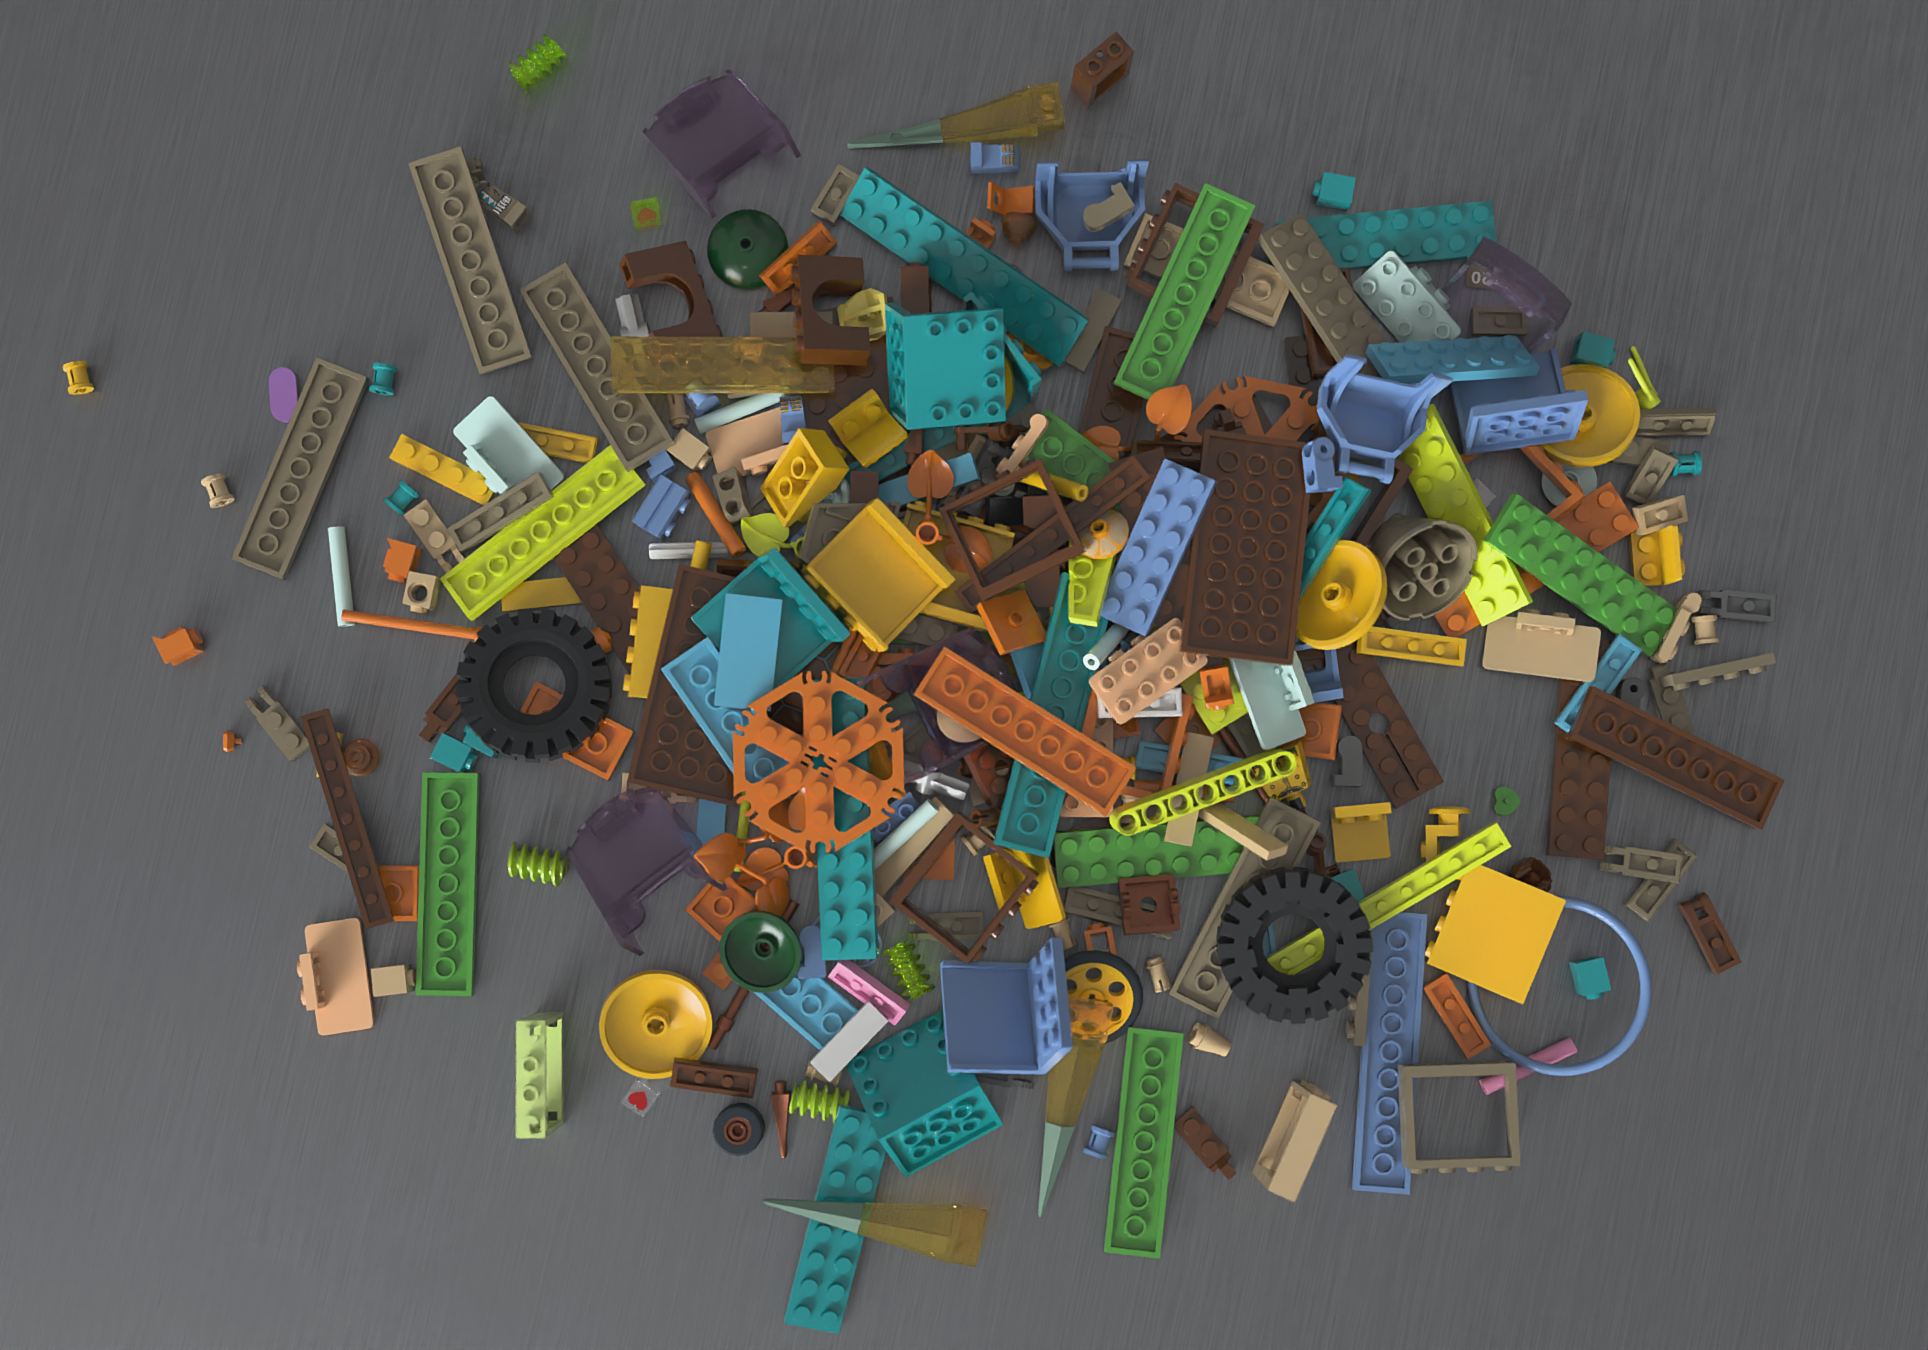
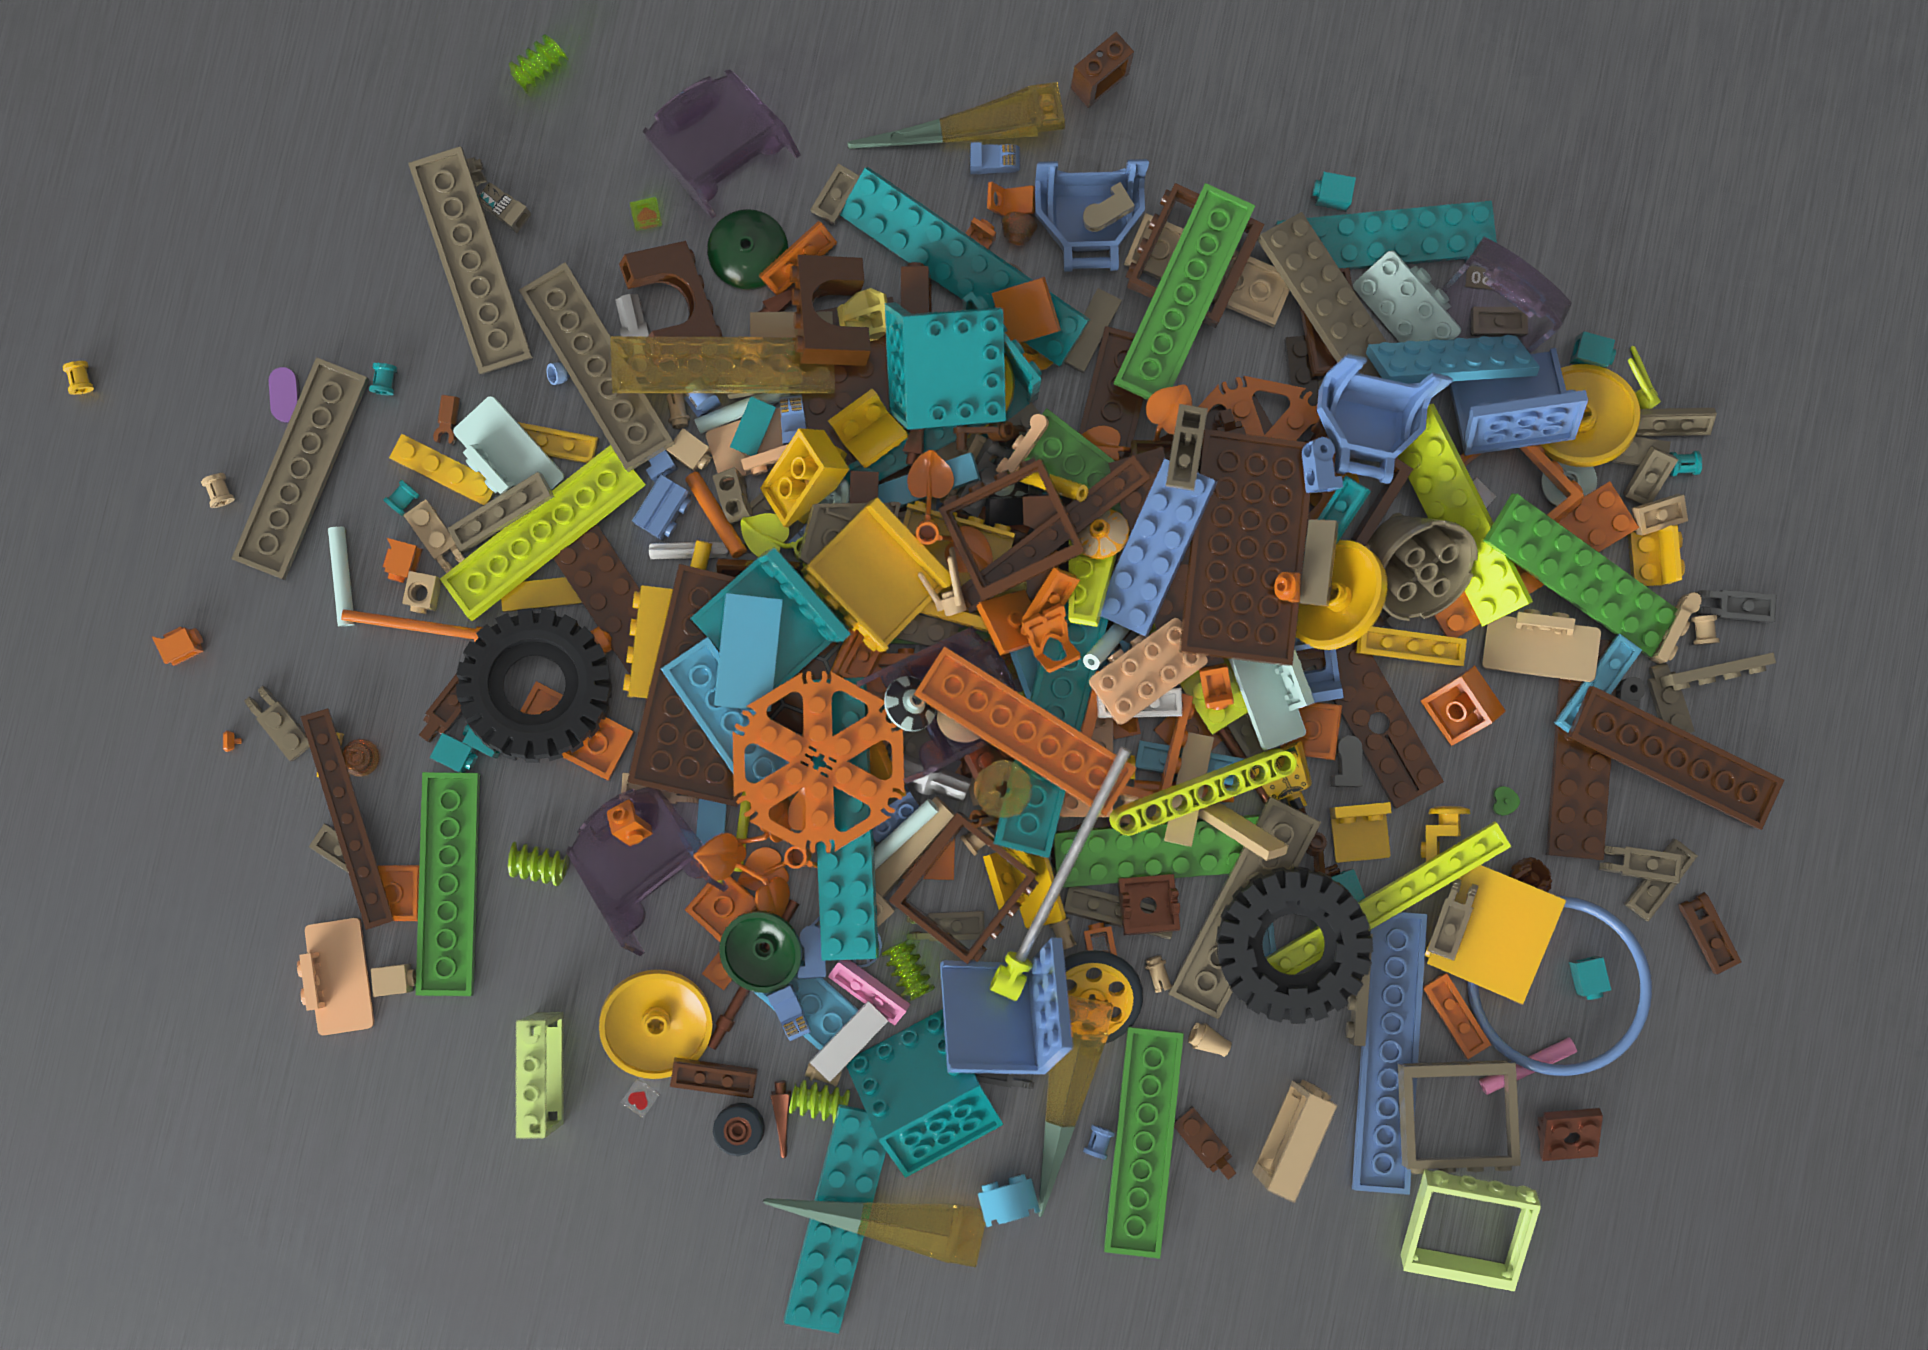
none -> dark orange bar [433,395,460,445]
none -> light blue hinge [546,362,569,385]
none -> orange bracket [607,800,653,846]
none -> teal tile [730,397,776,456]
none -> medium blue leg [767,983,811,1041]
none -> dish [884,676,936,731]
none -> tan plant [918,547,967,616]
none -> clear yellow plate [974,760,1032,818]
none -> medium azure brick [977,1174,1041,1227]
none -> flat silver piece [989,747,1131,1001]
none -> orange tile [992,277,1061,343]
none -> orange hinge [1021,567,1080,636]
none -> orange piece [1021,603,1081,672]
none -> dark tan slope [1166,404,1208,491]
none -> orange plate [1274,572,1300,602]
none -> dark tan tile [1299,519,1339,606]
none -> yellowish green window [1400,1170,1541,1291]
none -> orange slope [1421,666,1506,746]
none -> dark tan hinge [1427,879,1479,961]
none -> copper piece [1537,1108,1603,1161]

